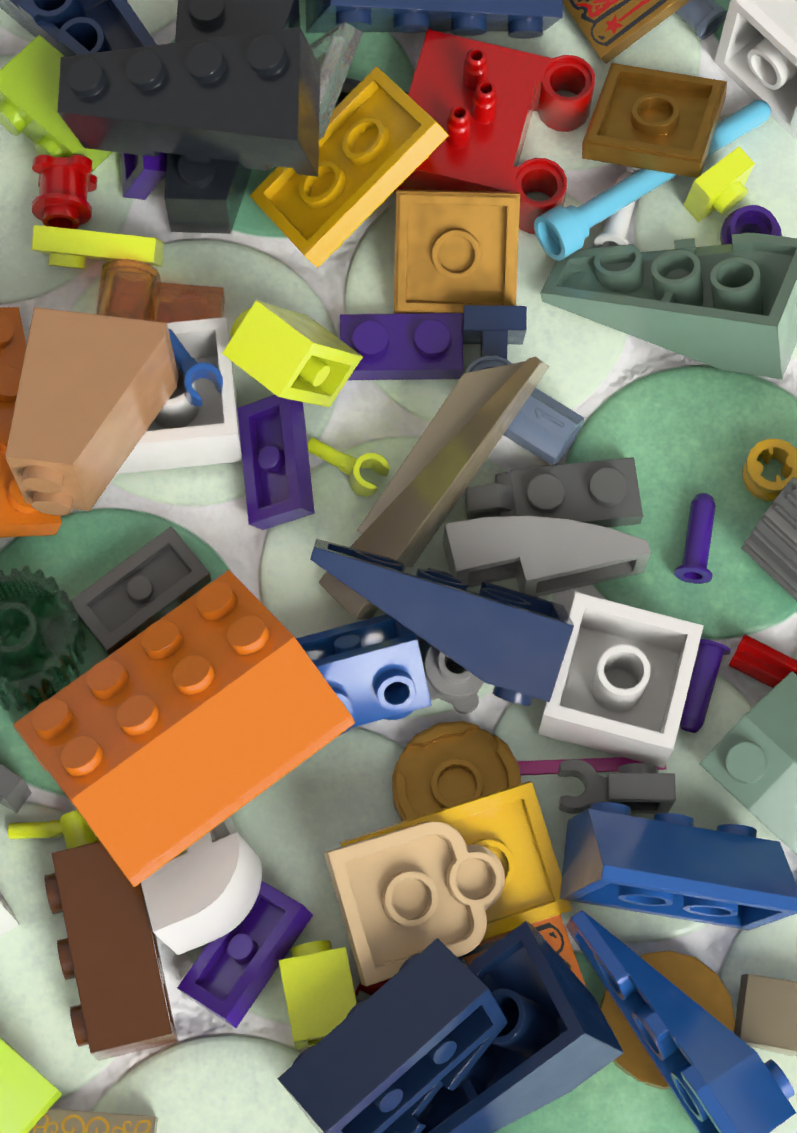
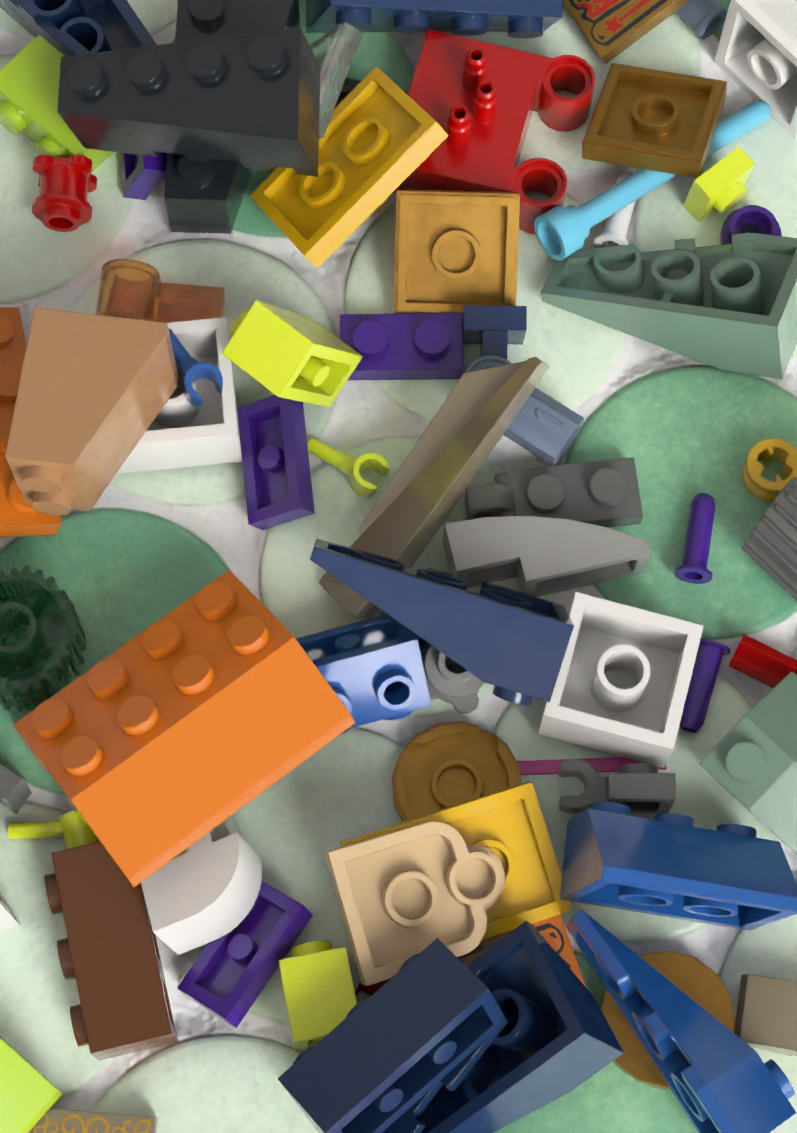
neon yellow plate [31,225,164,276] -> none
dark grey plate [69,526,212,656] -> none

